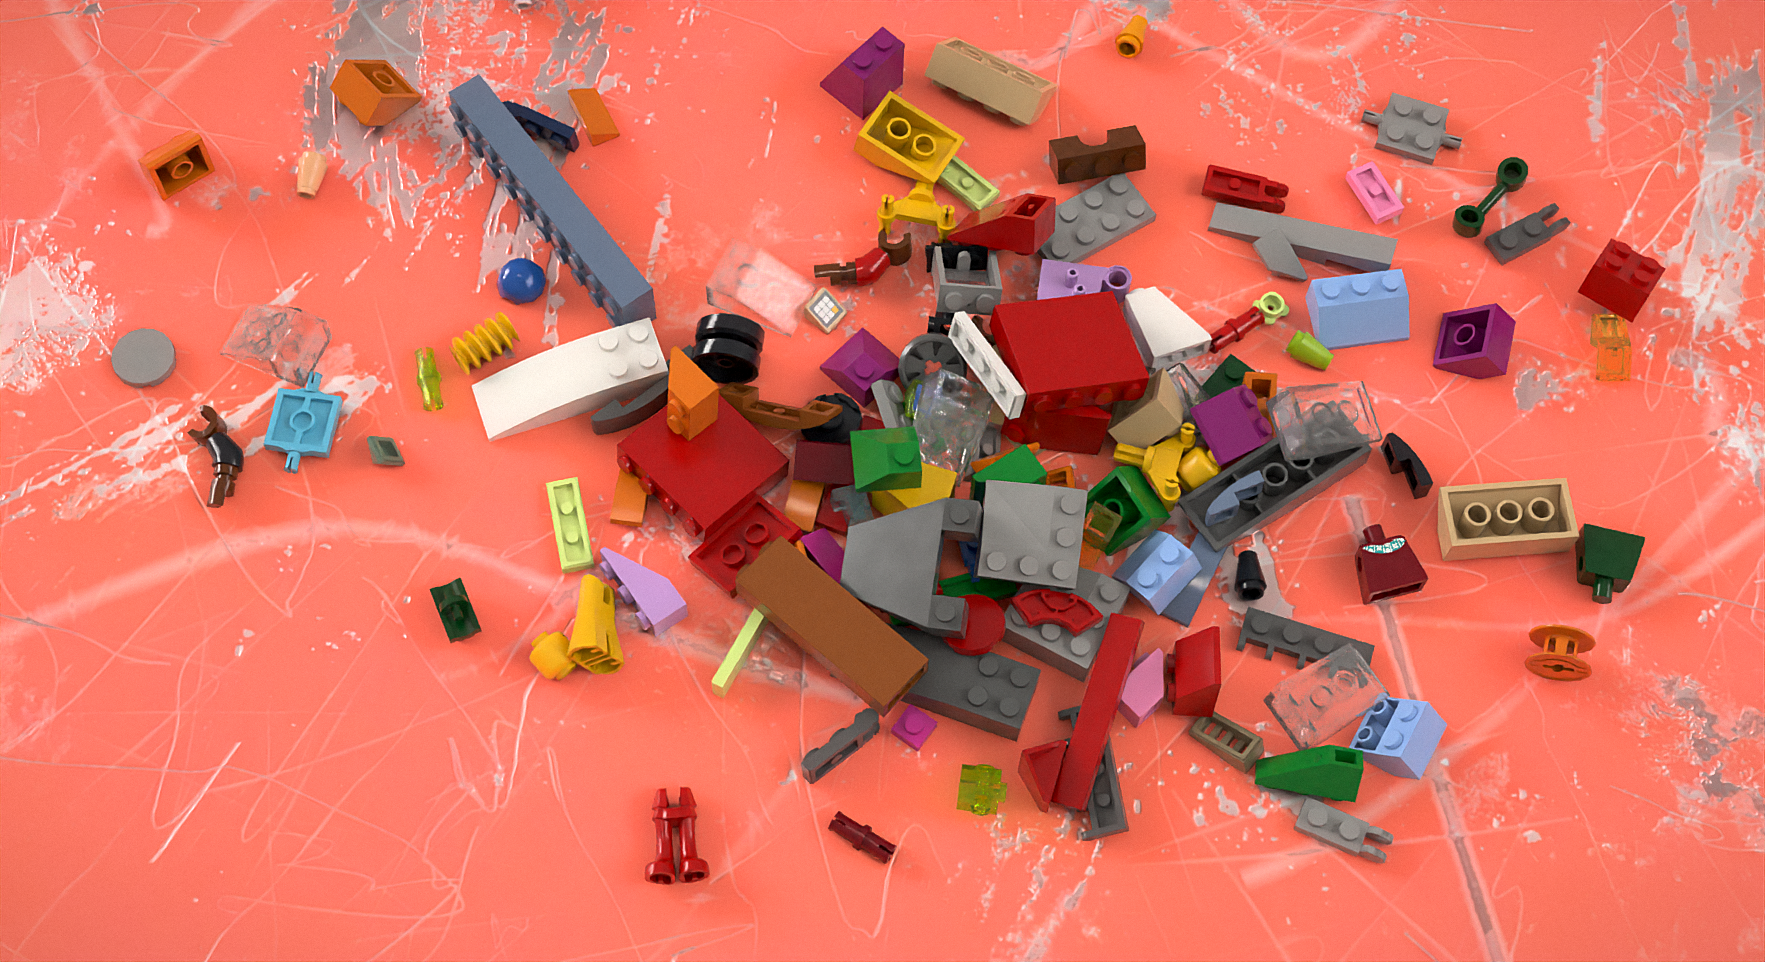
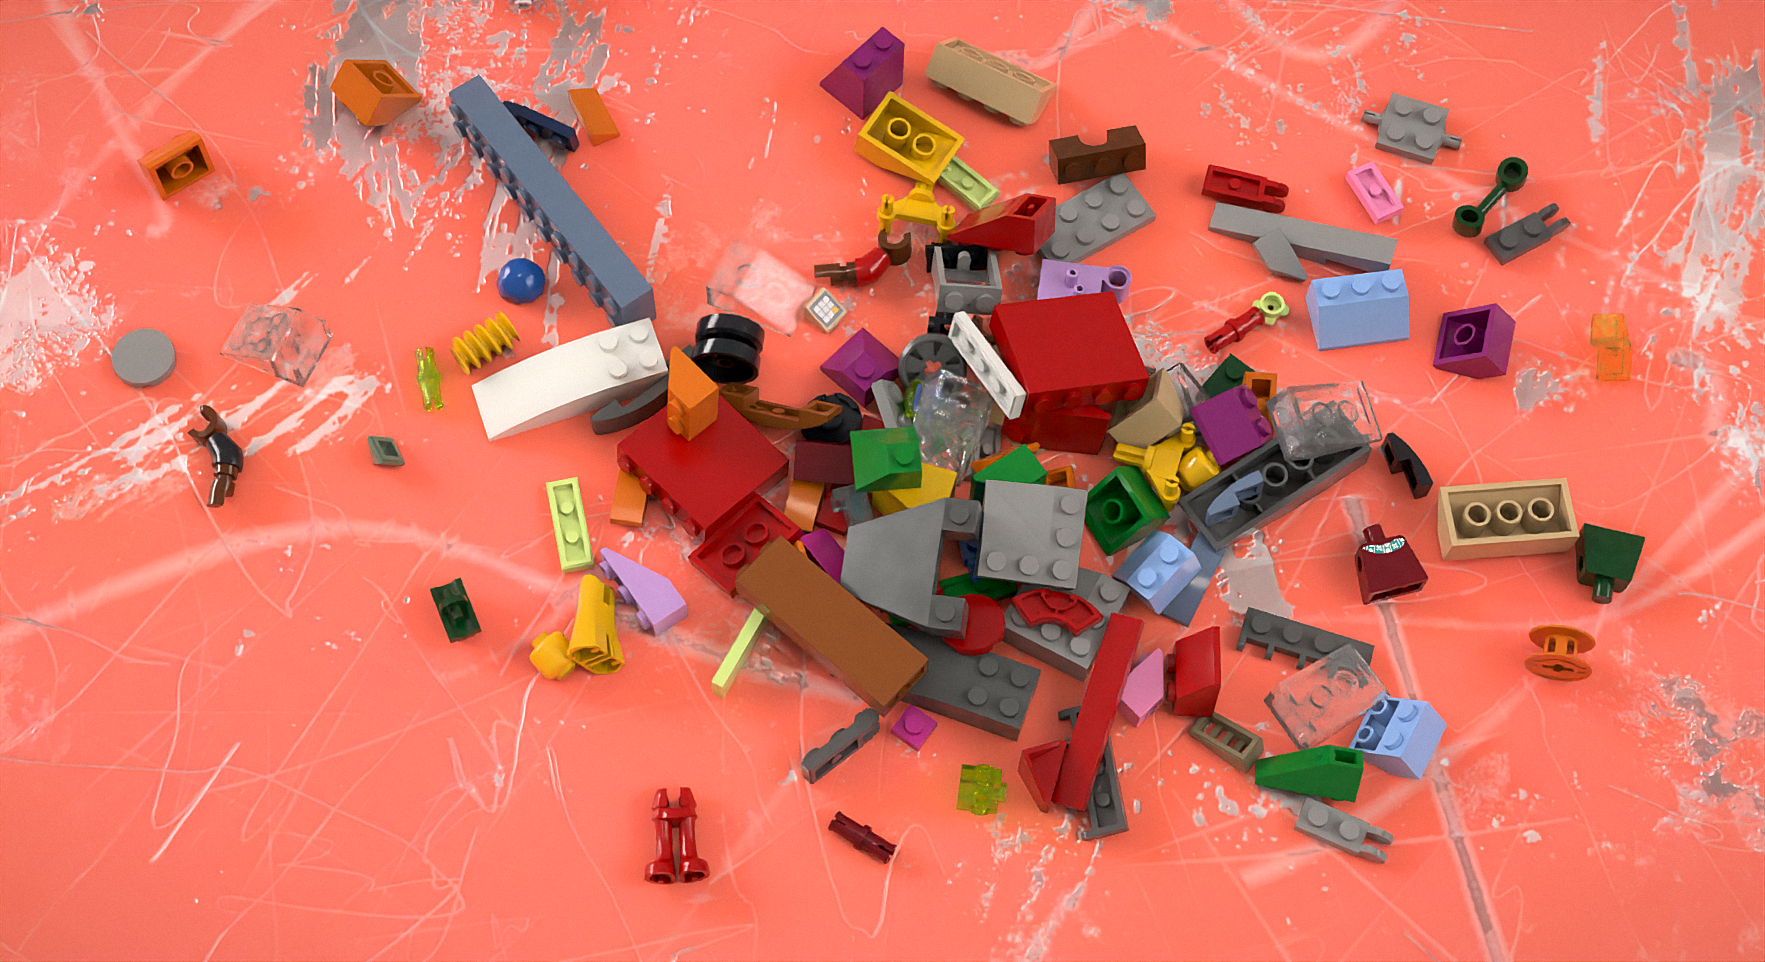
medium azure plate [264,371,343,474] -> none
light nougat cone [297,151,328,199] -> none
clear yellow slope [1079,501,1123,570] -> none
light orange cone [1115,15,1148,58] -> none
white slope [1122,286,1212,372] -> none
black cone [1234,550,1267,601] -> none
lime cone [1285,330,1334,371] -> none
red brick [1577,238,1666,323] -> none

